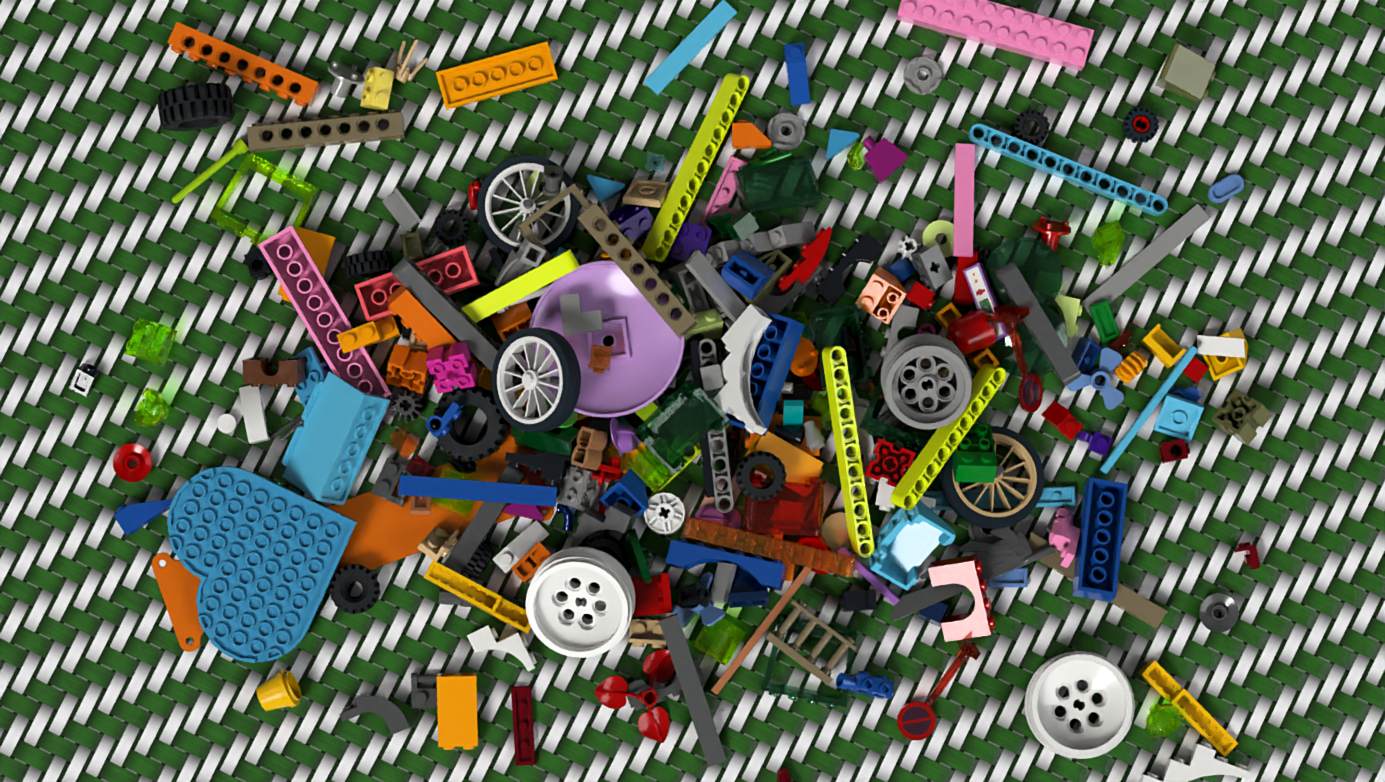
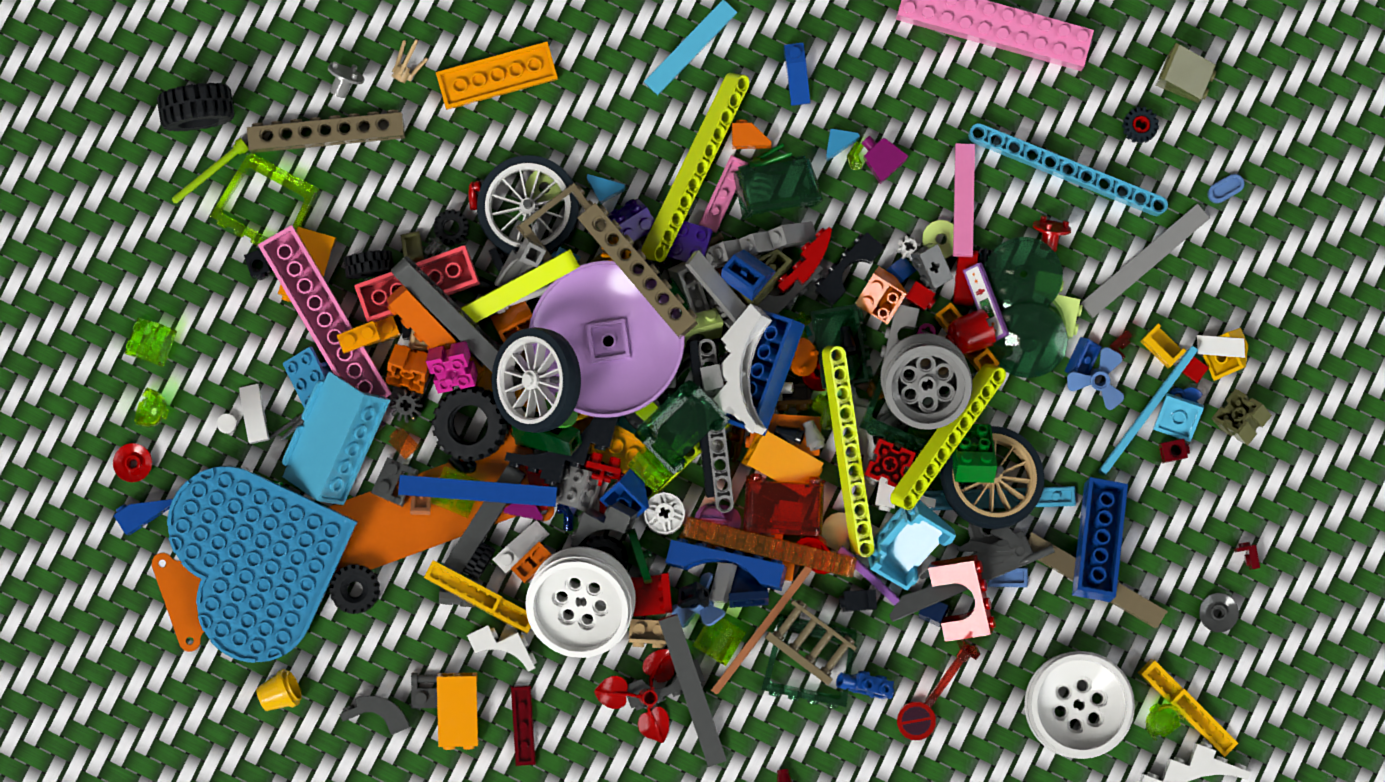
bracket [69,363,101,397] -> none
orange brick [167,22,320,107] -> none
reddish brown arch [242,357,306,387] -> none
light yellow brick [360,67,394,111] -> none
light grey panel [382,188,421,233] -> none
dark red bracket [405,454,436,477] -> none
tan bracket [417,526,460,562] -> none
blue plate [426,401,463,438] -> none
dark grey piece [543,165,564,196] -> none
light grey tile [559,293,604,336] -> none
medium nougat brick [571,426,608,470] -> none
clear orange bracket [588,345,612,374] -> none
medium lavender piece [610,417,641,457] -> none
tan tile [623,179,671,208] -> none
clear light blue plate [645,152,666,173] -> none
dark green arch [705,207,760,242] -> none
black tyre [735,451,787,501] -> none
light grey tile [767,112,805,151] -> none
teal tile [783,400,804,427] -> none
light grey tile [903,56,942,95] -> none
clear red piece [985,306,1043,413] -> none
dark grey beam [995,261,1081,387] -> none
black tyre [1013,109,1050,145] -> none
red slope [1041,401,1084,441] -> none
bright pink plate [1046,508,1081,568] -> none
dark purple plate [1076,431,1113,457] -> none
green tile [1088,299,1121,343] -> none
clear neon green slope [1090,220,1125,269] -> none
light orange gear [1115,351,1148,384] -> none

